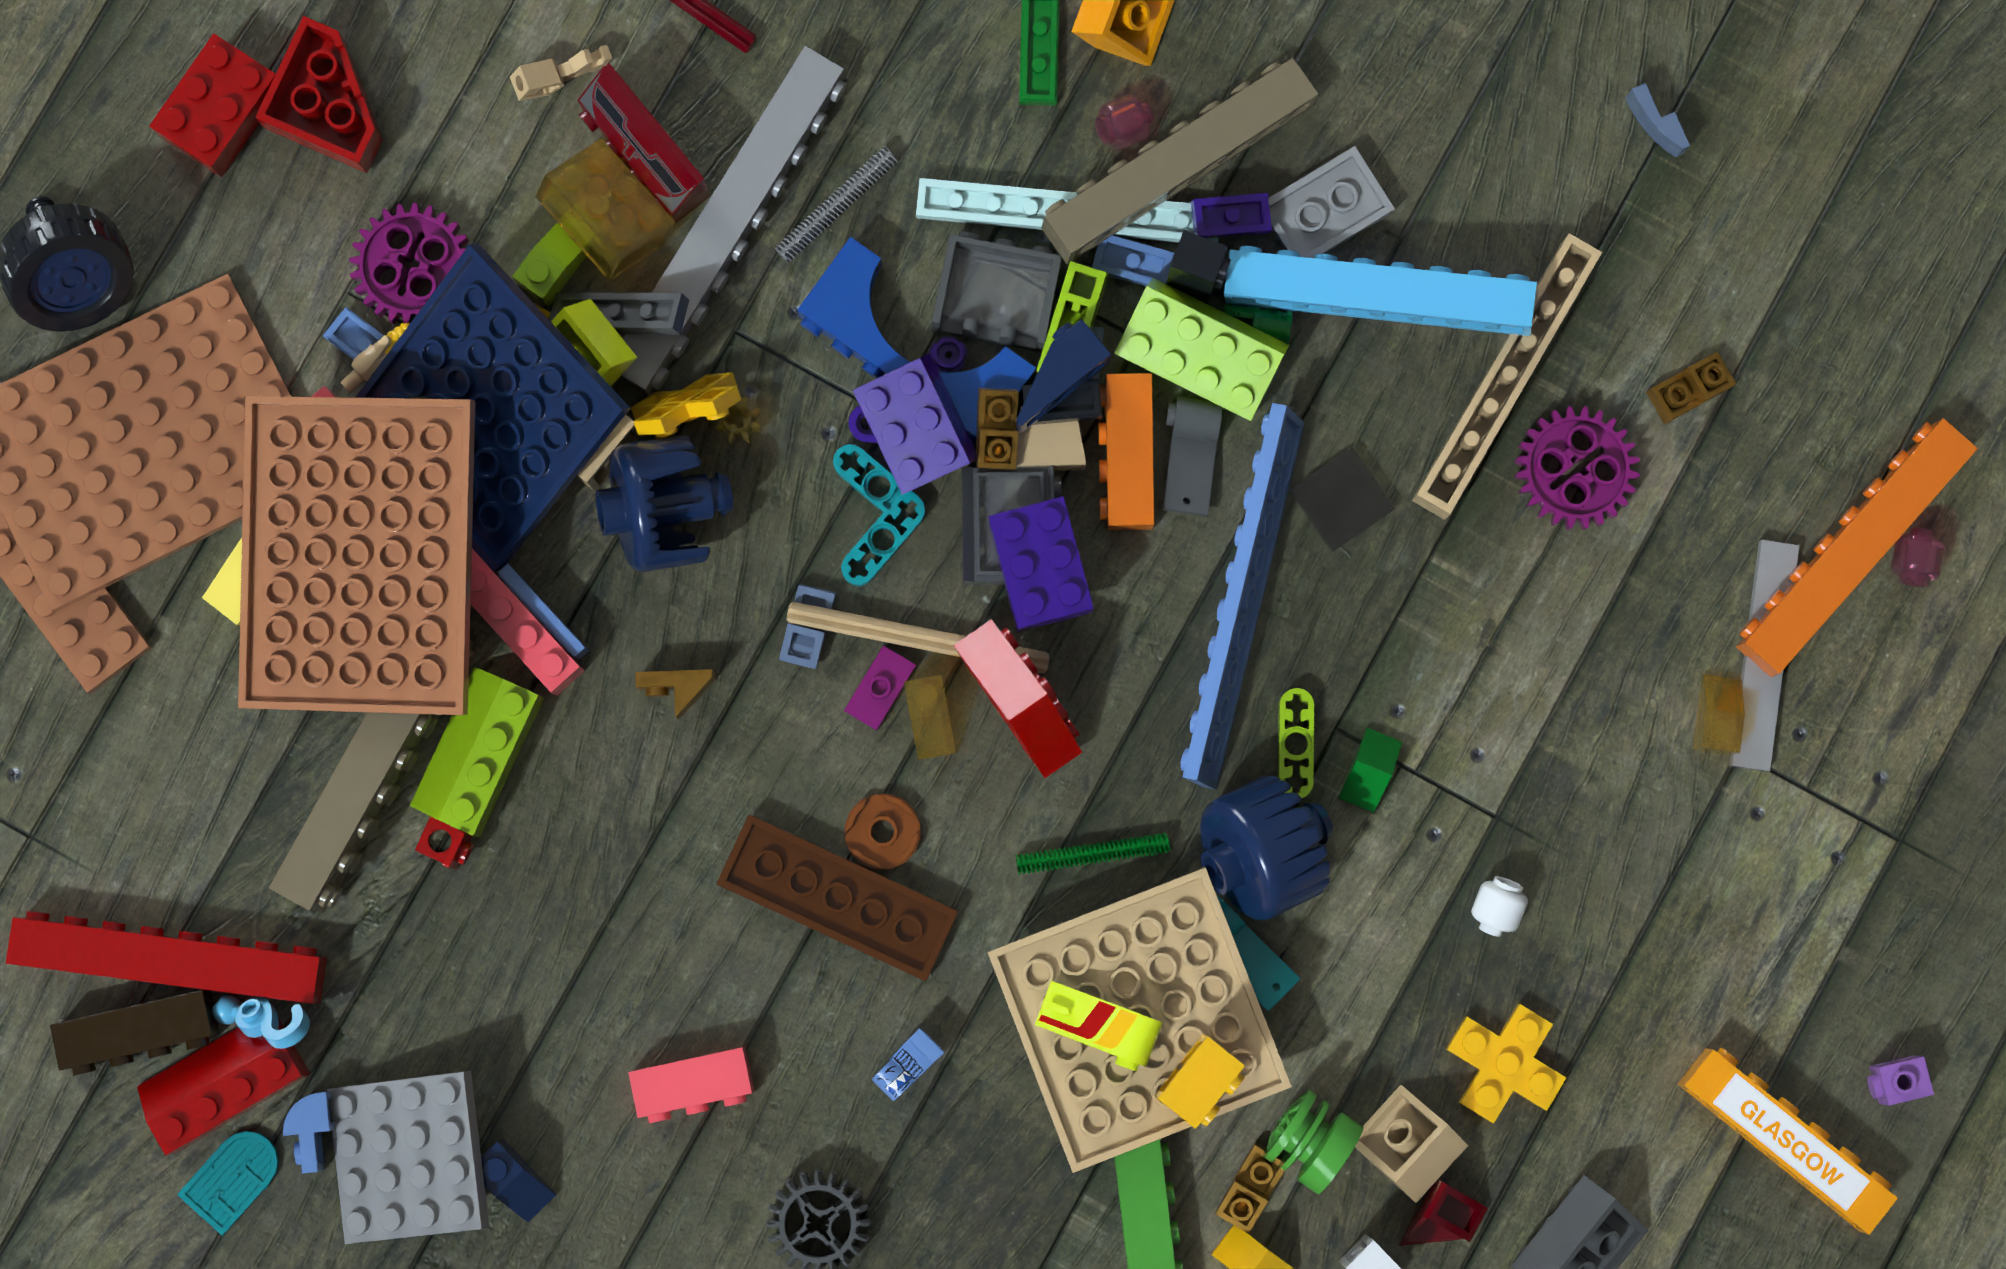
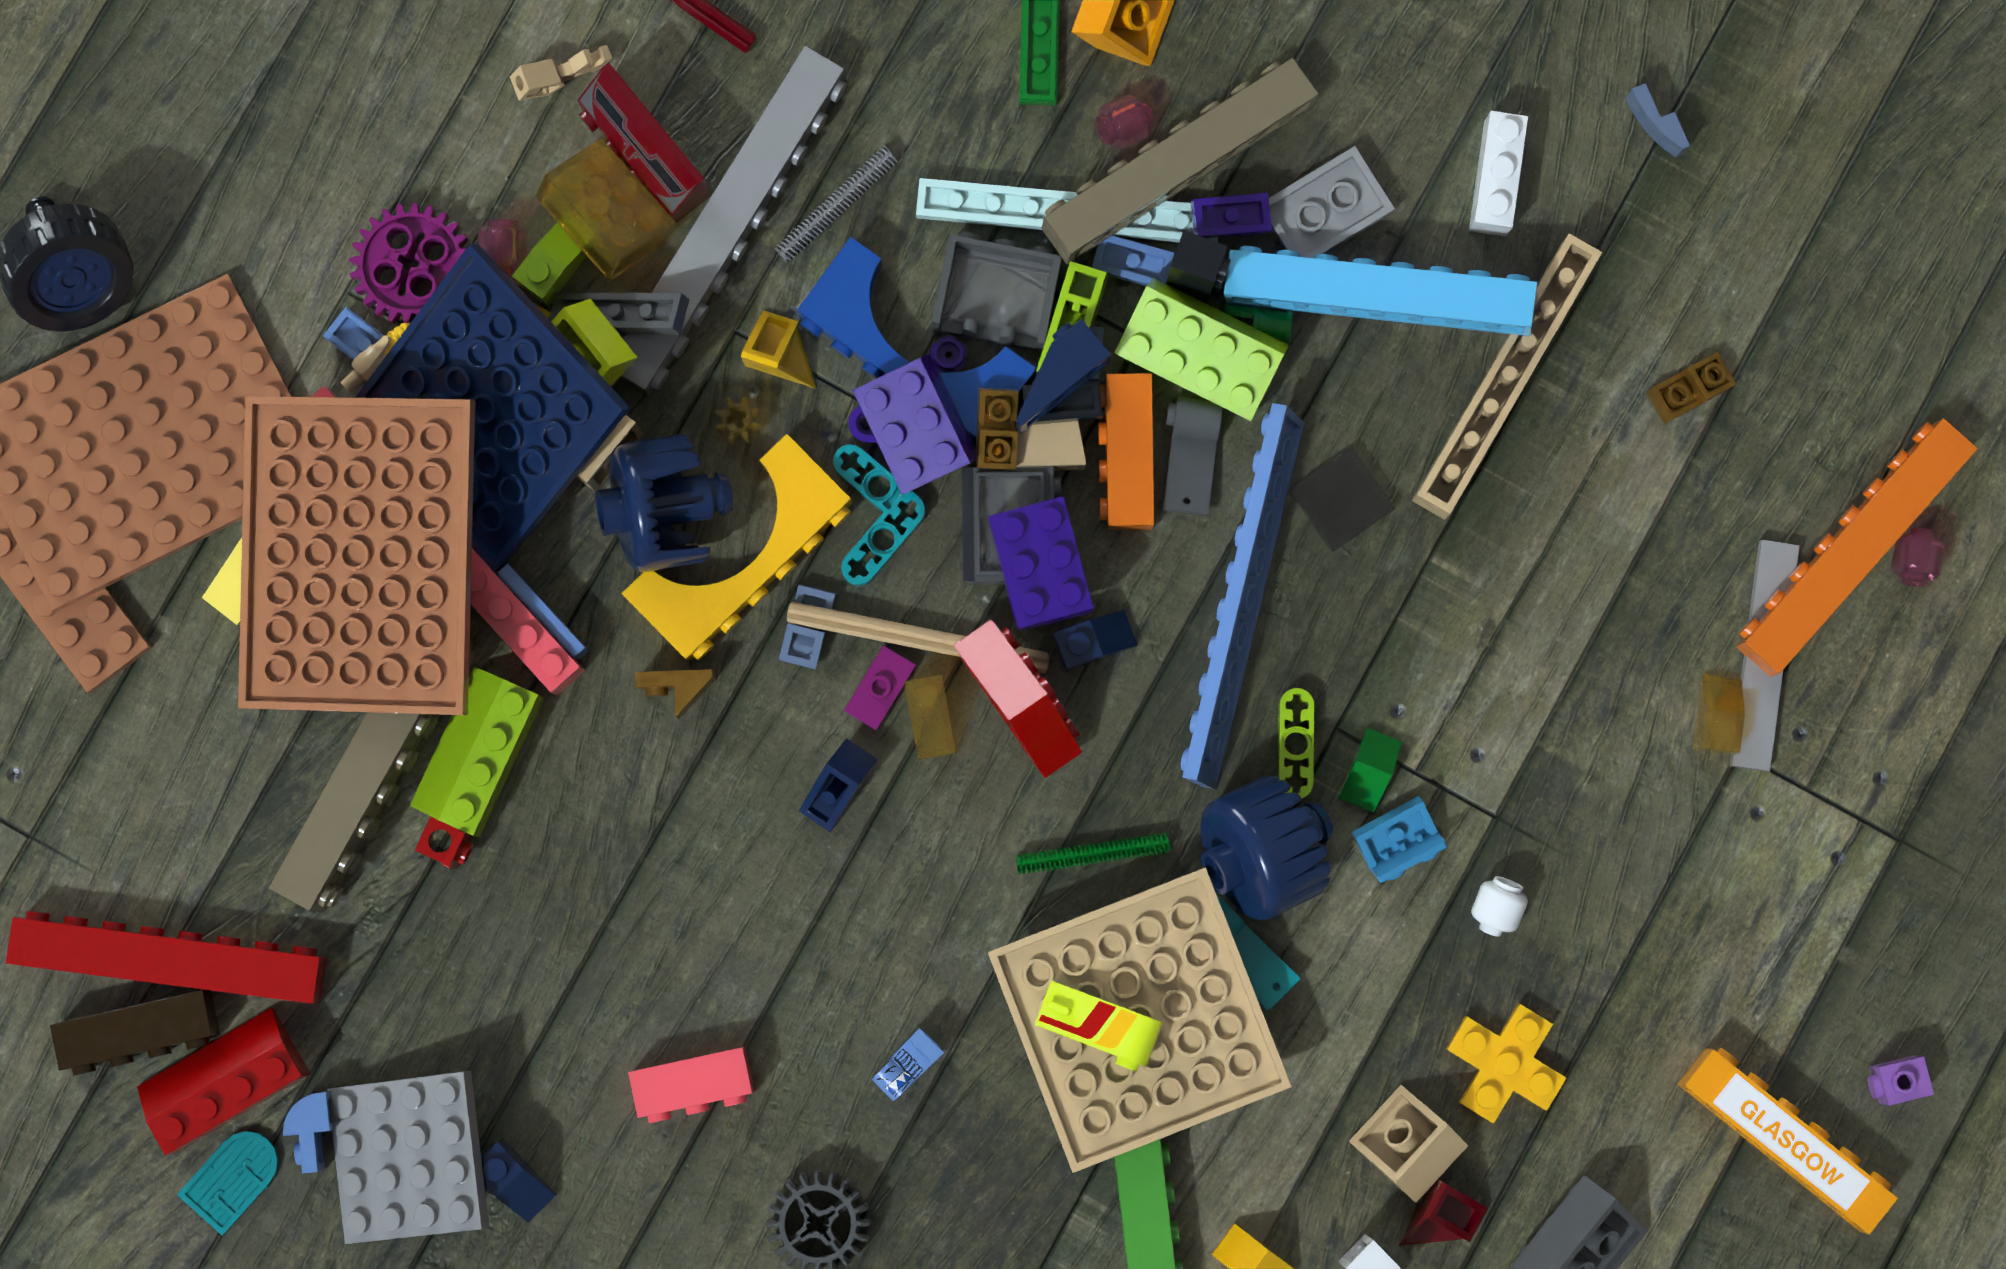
red brick [149,33,275,178] -> none
medium azure piece [212,994,310,1049] -> none
red brick [255,16,383,173] -> none
yellow plate [631,372,742,438] -> none
reddish brown plate [716,815,959,981] -> none
dark orange tile [845,794,921,870] -> none
yellow piece [1154,1034,1245,1129] -> none
pearl gold slope [1215,1142,1284,1234] -> none
bright green wheel [1263,1089,1364,1194] -> none
magenta gear [1514,406,1640,530] -> none
none -> clear pink head [478,219,527,274]
none -> yellow arch [621,434,853,662]
none -> yellow slope [741,310,816,389]
none -> dark blue slope [799,738,878,832]
none -> dark blue slope [1053,610,1138,672]
none -> dark azure bracket [1351,796,1447,883]
none -> white brick [1469,111,1528,237]

